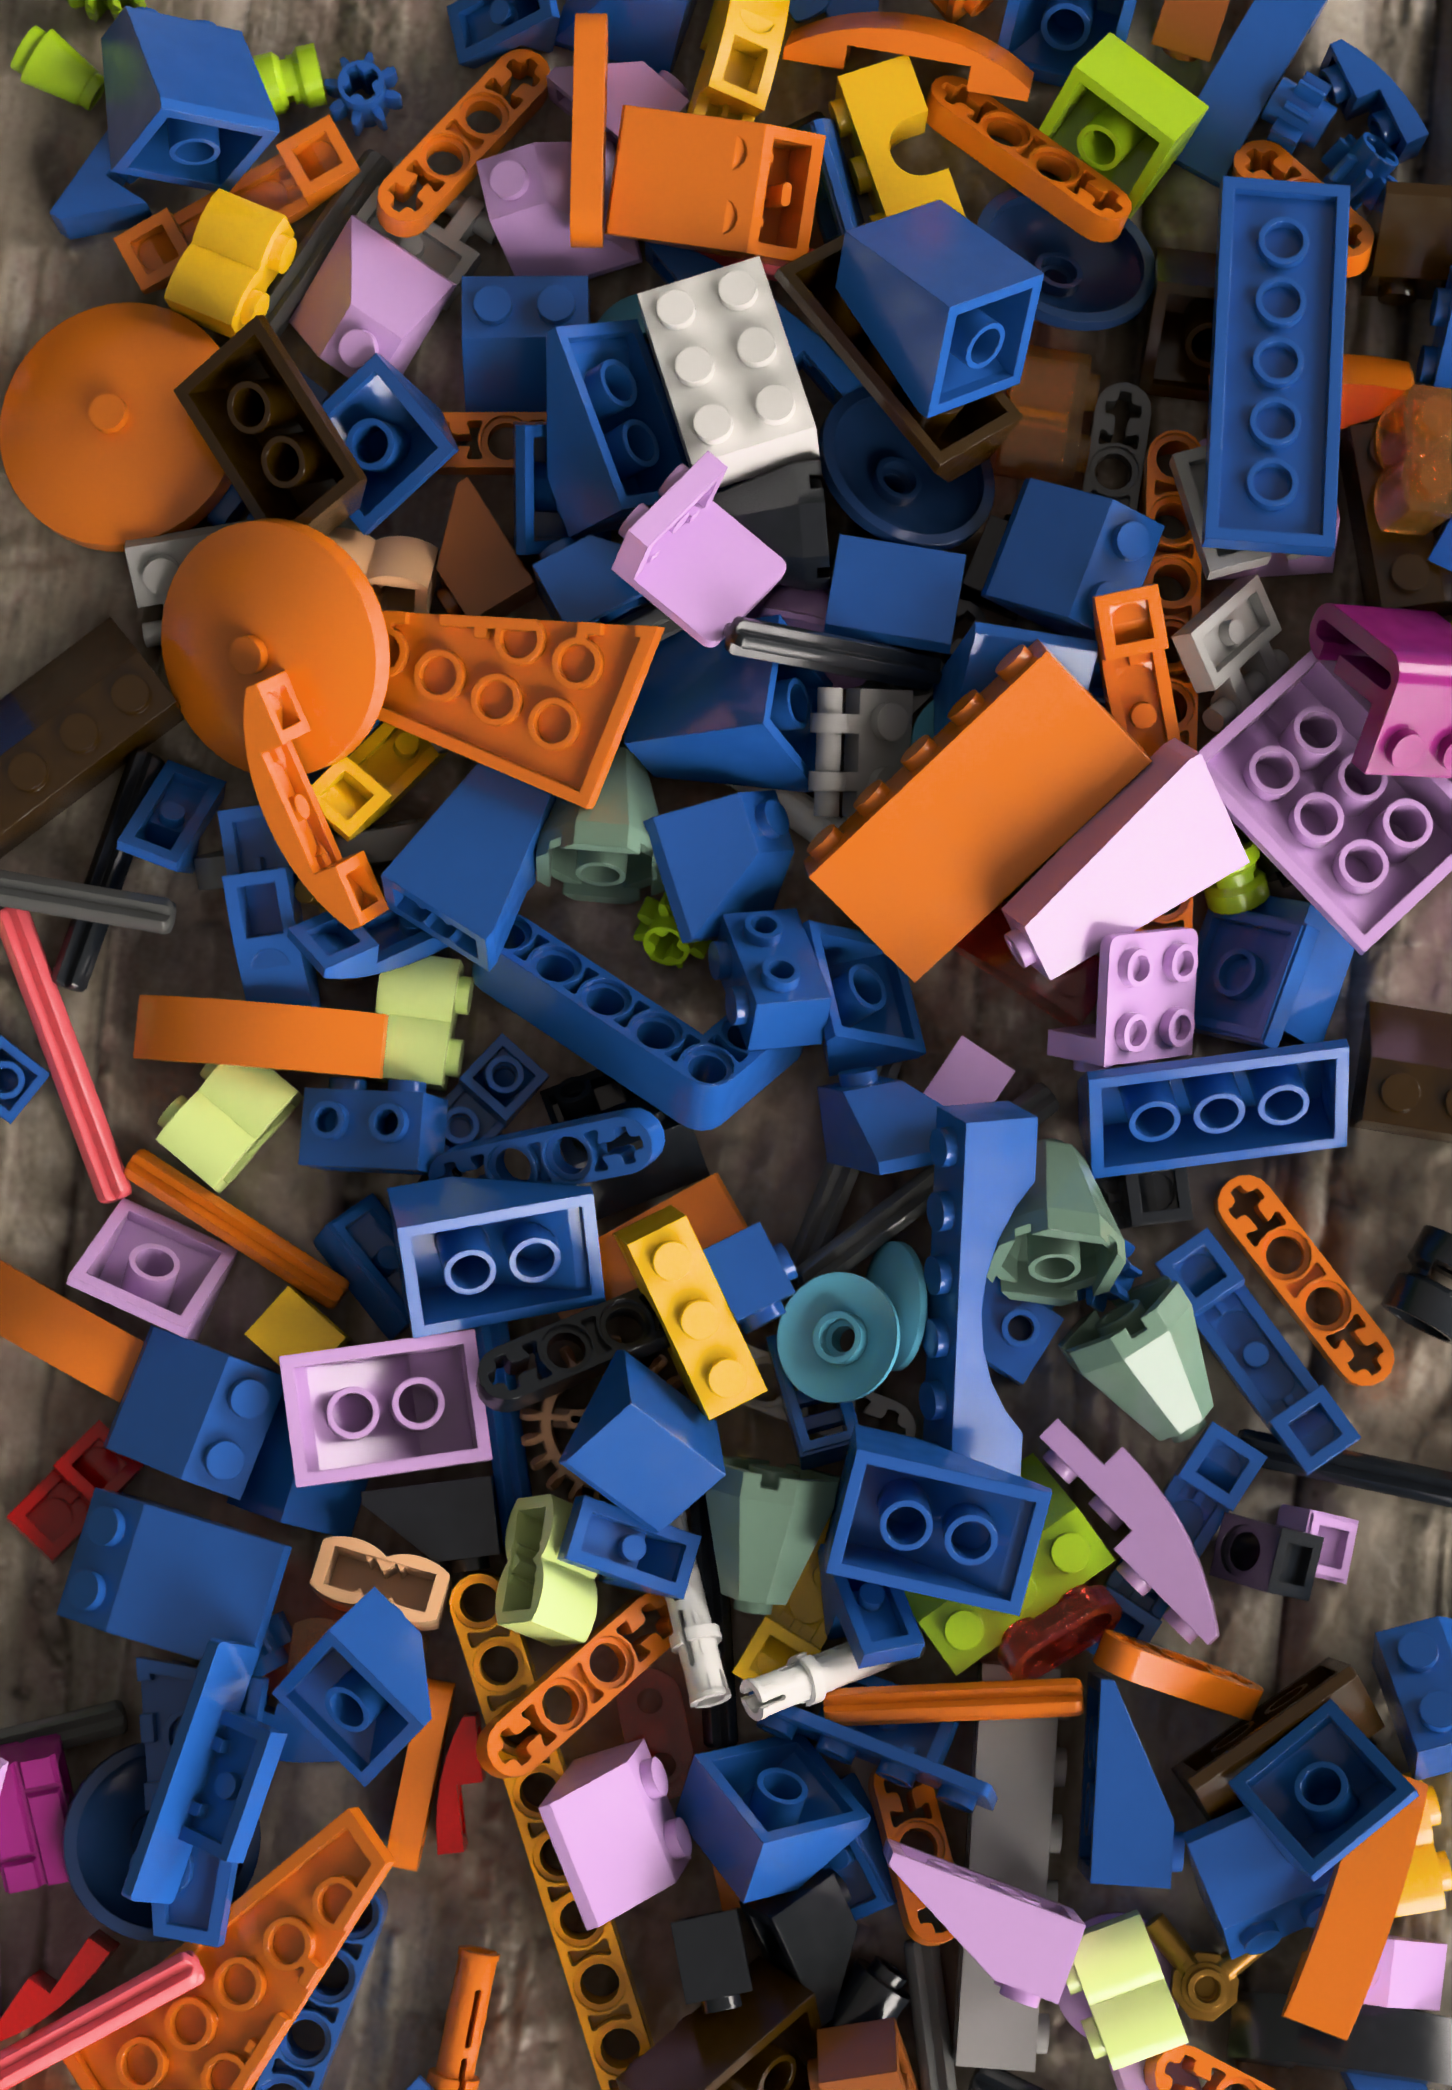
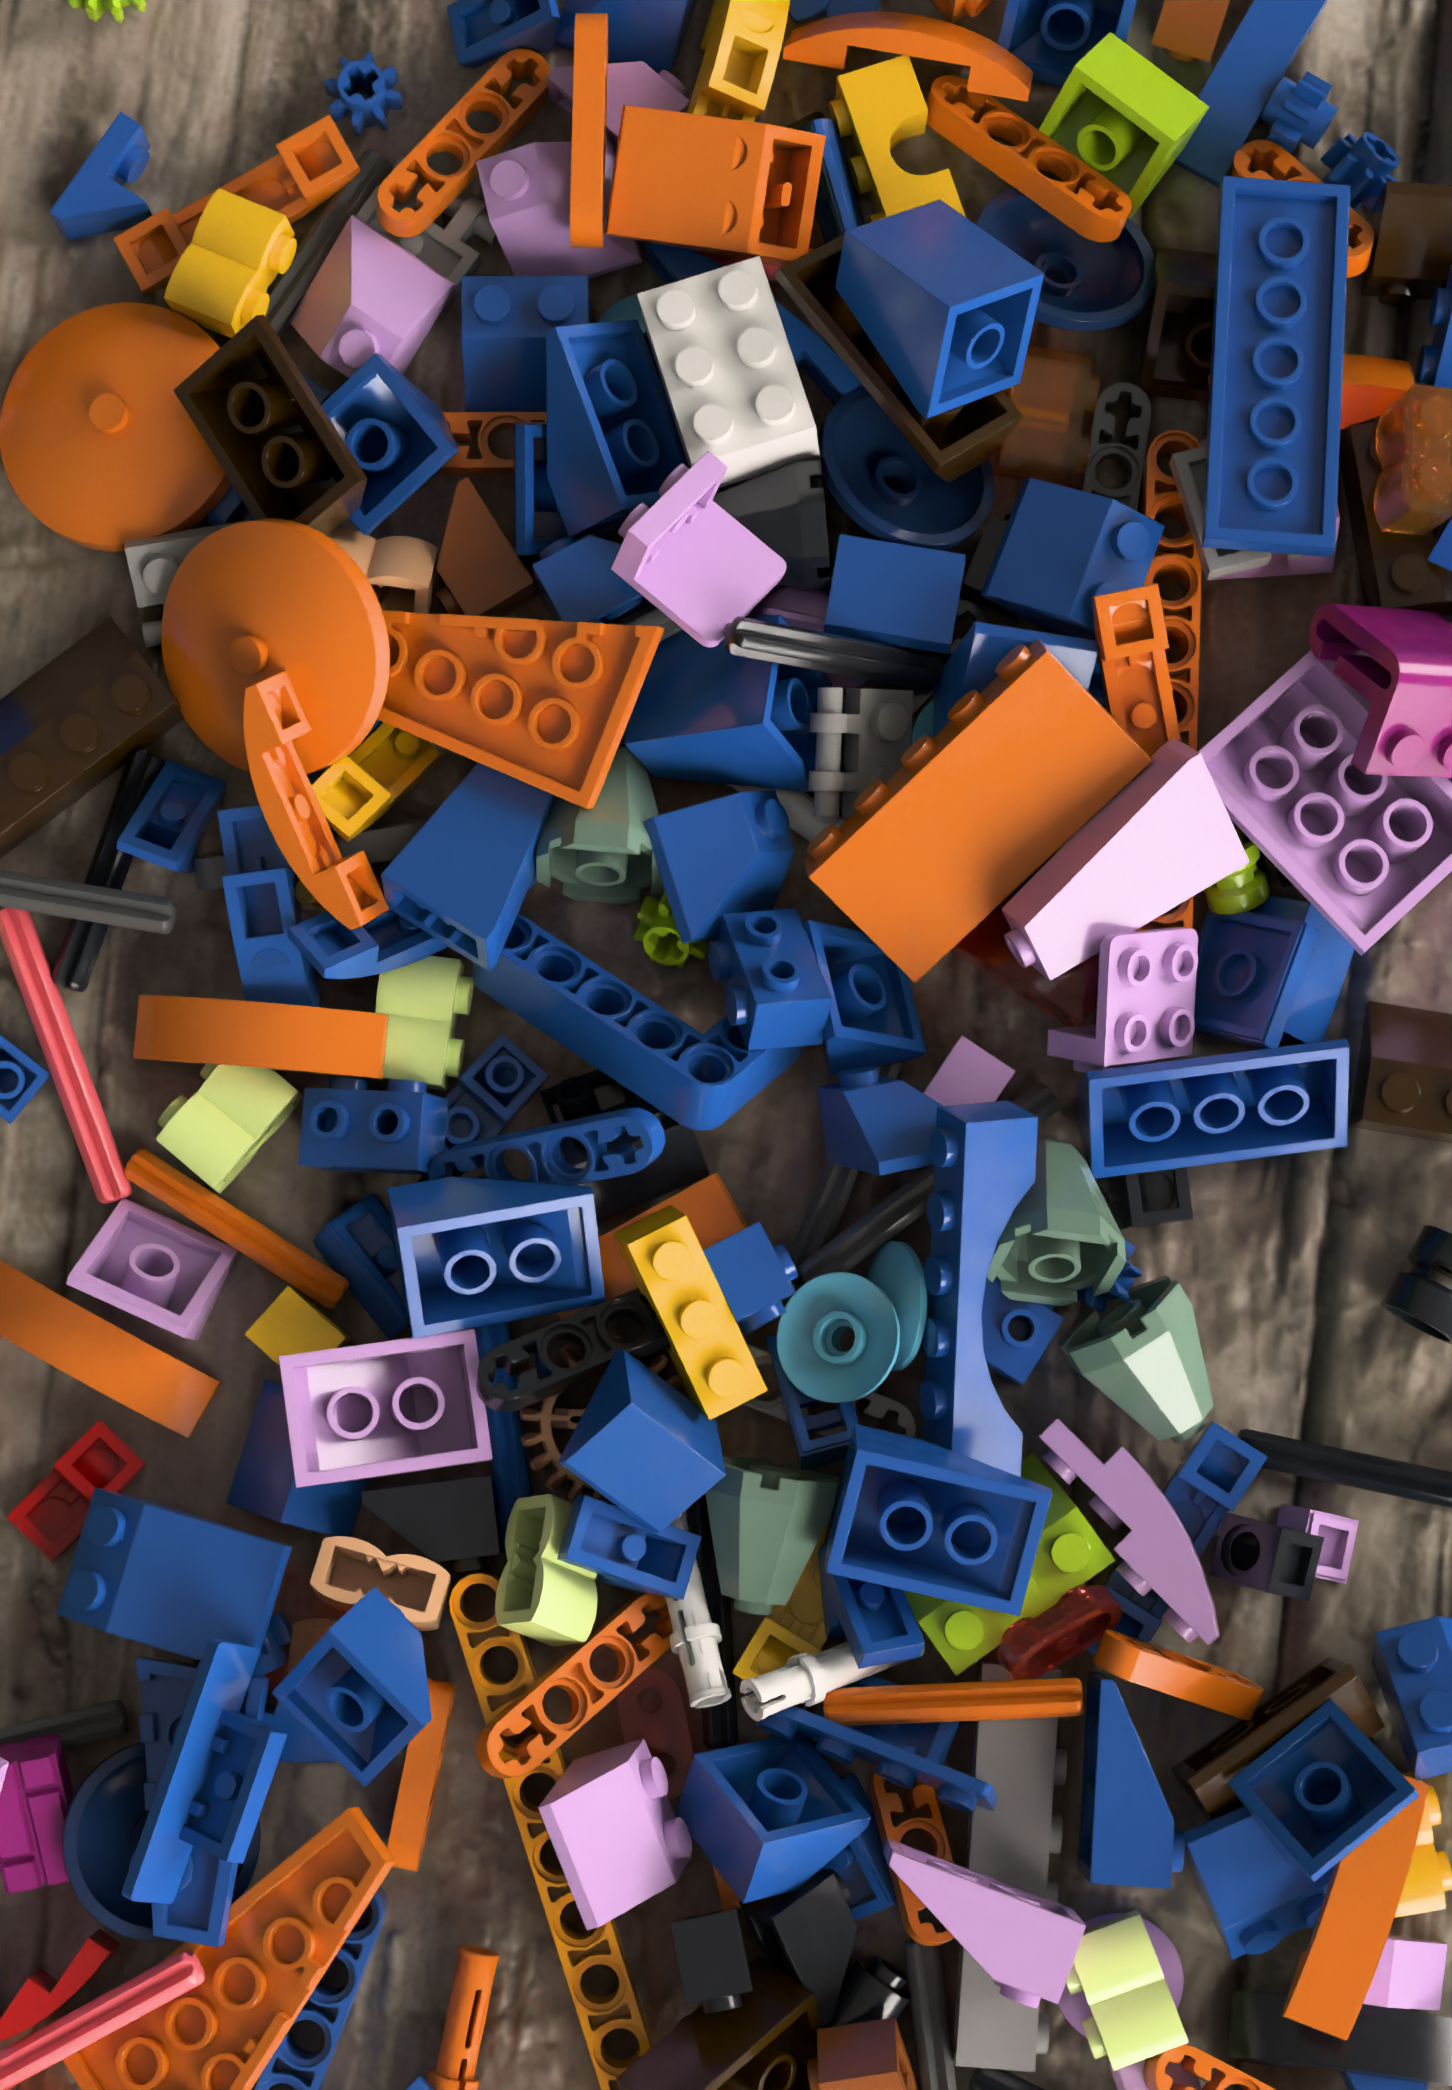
lime cone [10,25,105,111] -> none
blue slope [101,6,280,192] -> none
blue slope [103,1325,283,1500] -> none
lime wheel [253,43,328,116] -> none
red slope [436,1711,487,1855] -> none
pearl gold piece [1145,1912,1267,2022] -> none
blue slope [1155,1227,1361,1476] -> none
light grey plate [1171,574,1290,732] -> none
orange beam [1214,1175,1395,1387] -> none
blue slope [1319,39,1429,164] -> none

